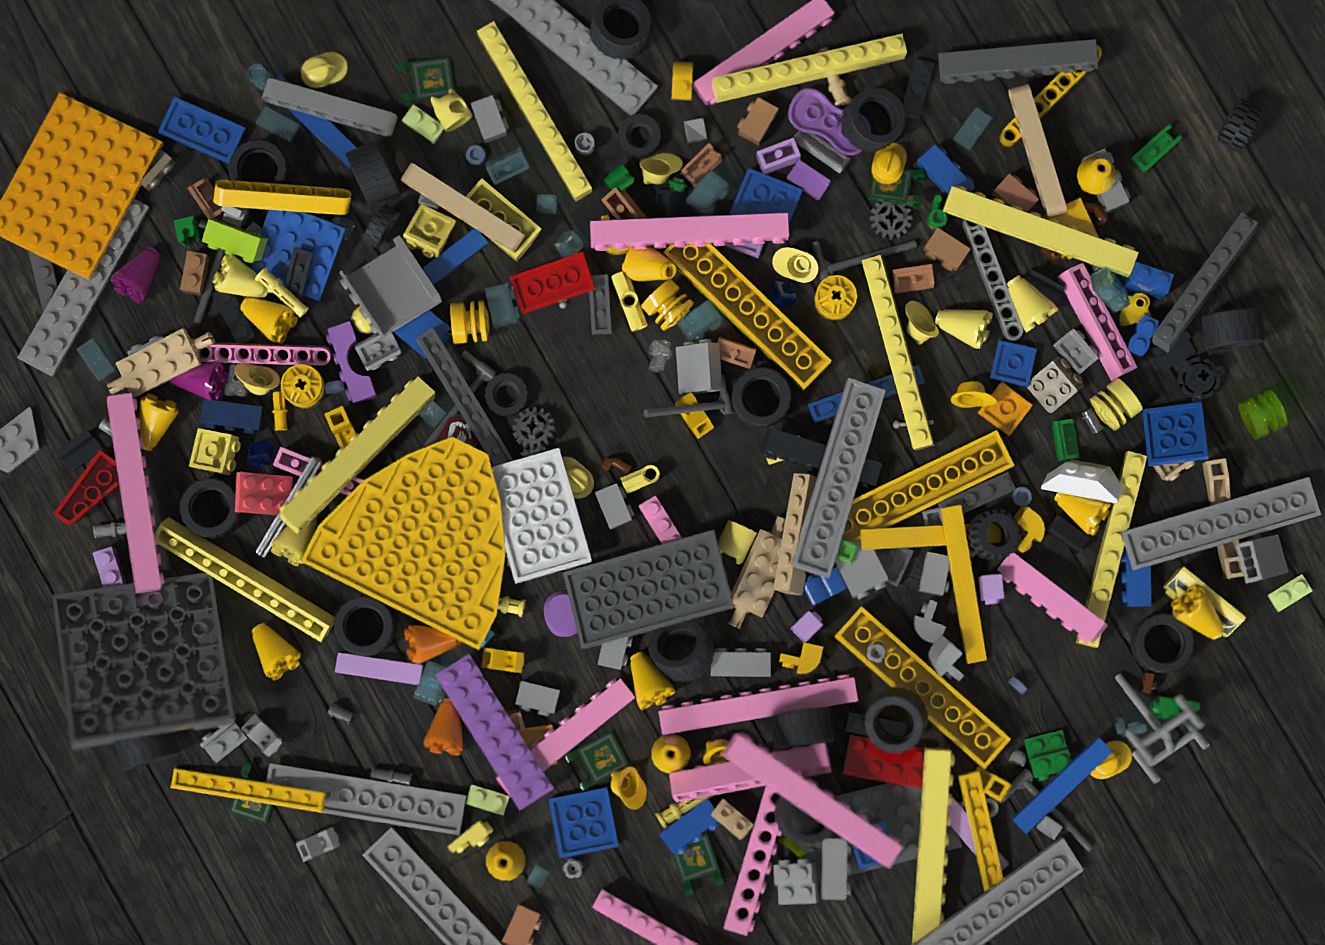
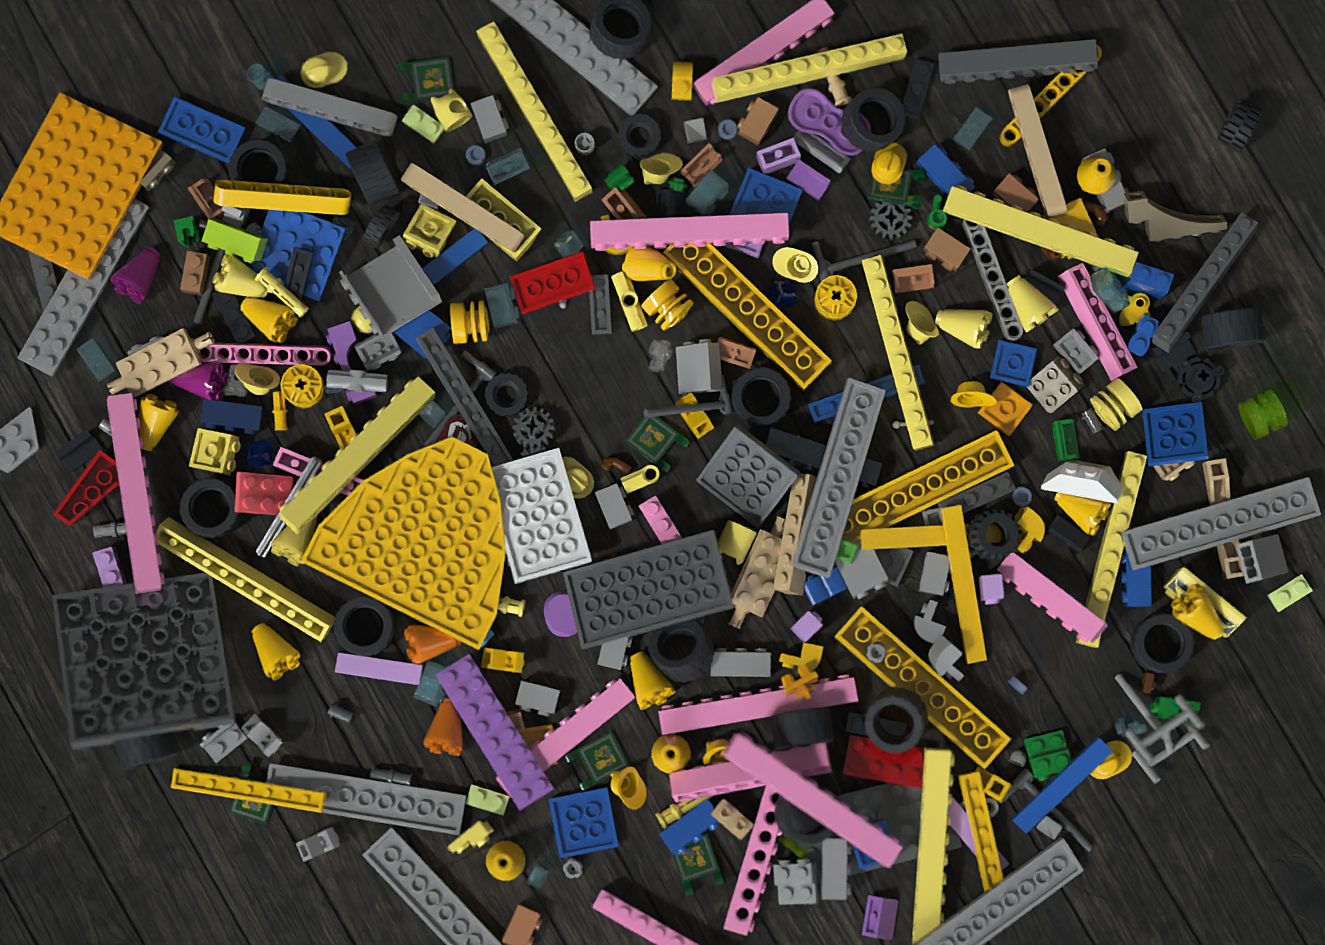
clear light blue slope [537,194,558,213] -> none
clear light blue brick [677,299,722,343] -> none
green hinge [1131,124,1183,173] -> none
none -> light grey piece [327,370,388,392]
none -> dark green flag [625,416,690,473]
none -> dark grey plate [696,424,800,529]
none -> sand blue tile [718,120,738,140]
none -> light orange hips [781,665,818,700]
none -> medium lavender panel [862,895,898,940]
none -> dark tan arch [1124,191,1227,242]

